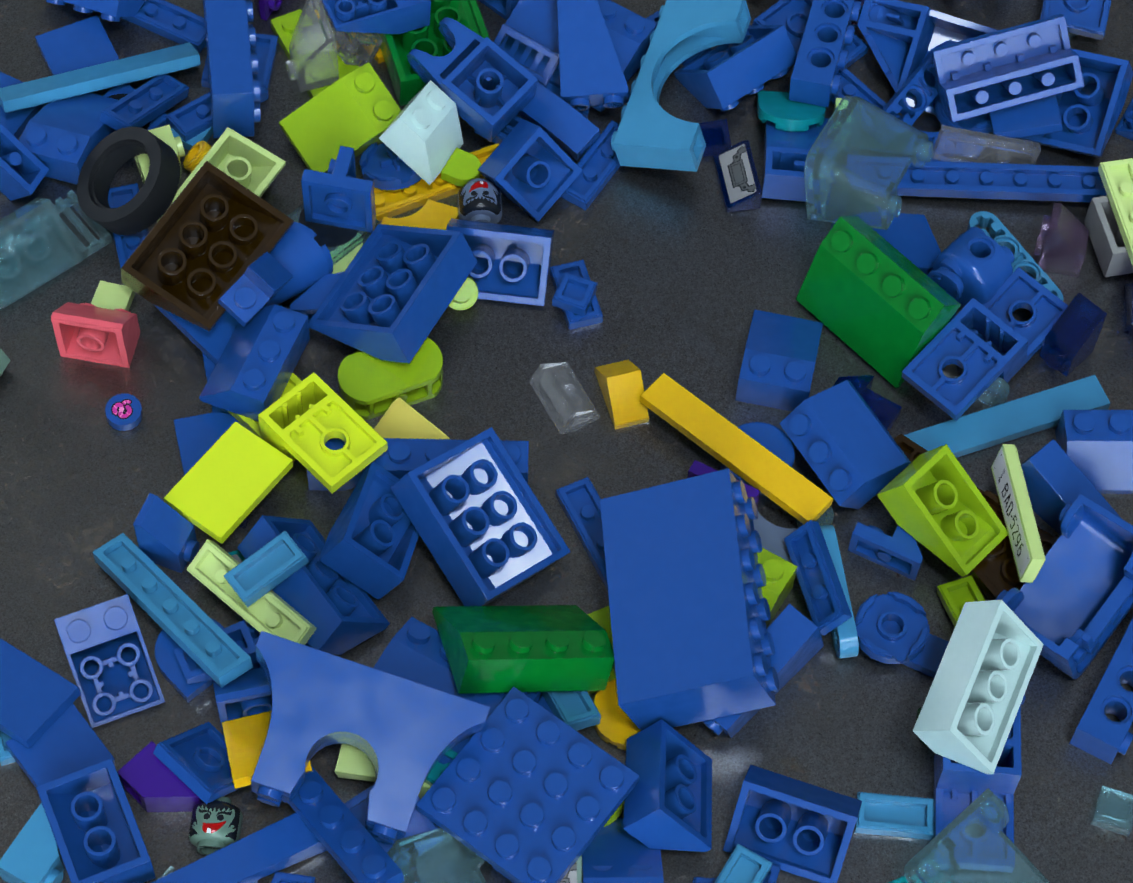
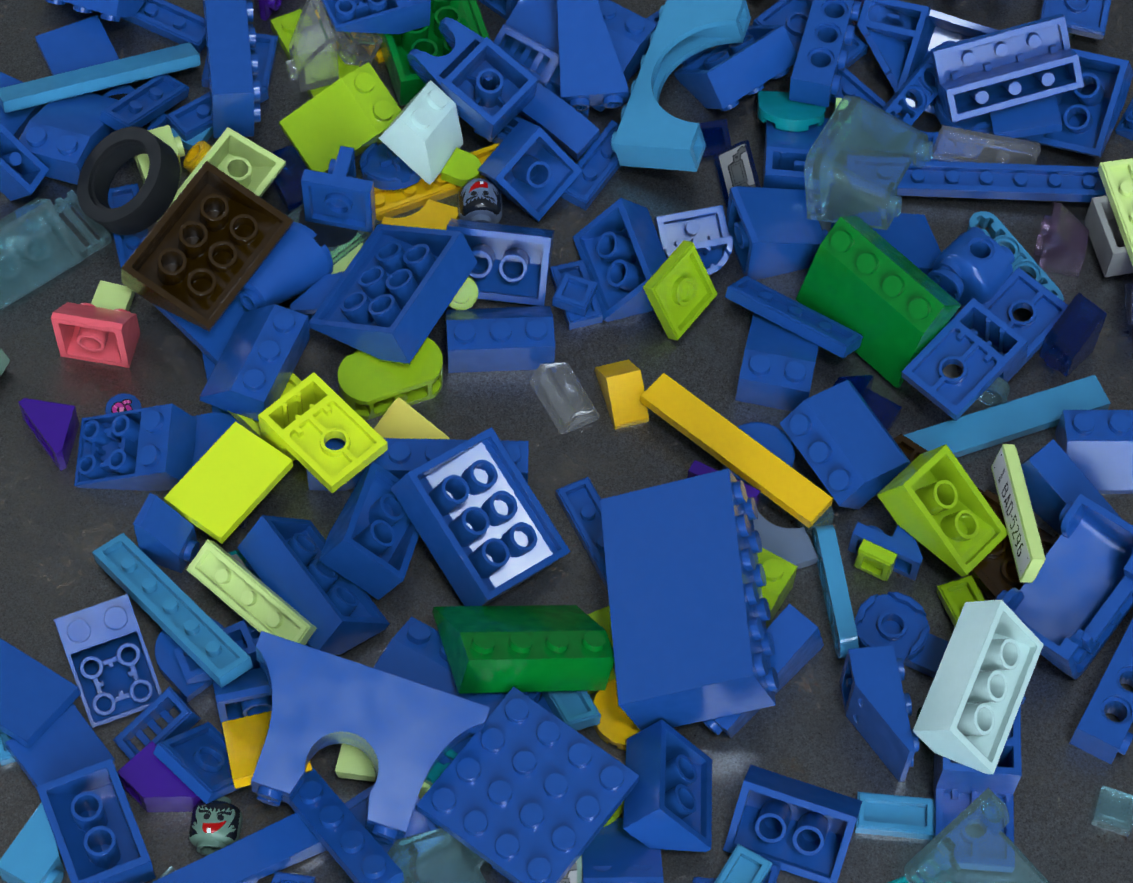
blue slope [218,252,293,327] -> none
dark azure tile [224,531,309,608] -> none
blue tile [784,520,852,636] -> none
none -> dark purple slope [18,398,79,471]
none -> blue slope [74,403,197,491]
none -> blue slope [113,686,201,760]
none -> clear blue slope [271,145,307,211]
none -> blue slope [445,306,555,373]
none -> blue slope [573,198,667,322]
none -> lime tile [643,240,718,341]
none -> slope [654,205,733,276]
none -> blue tile [725,276,863,359]
none -> blue slope [726,186,828,280]
none -> blue slope [839,645,919,782]
none -> lime tile [854,539,898,581]

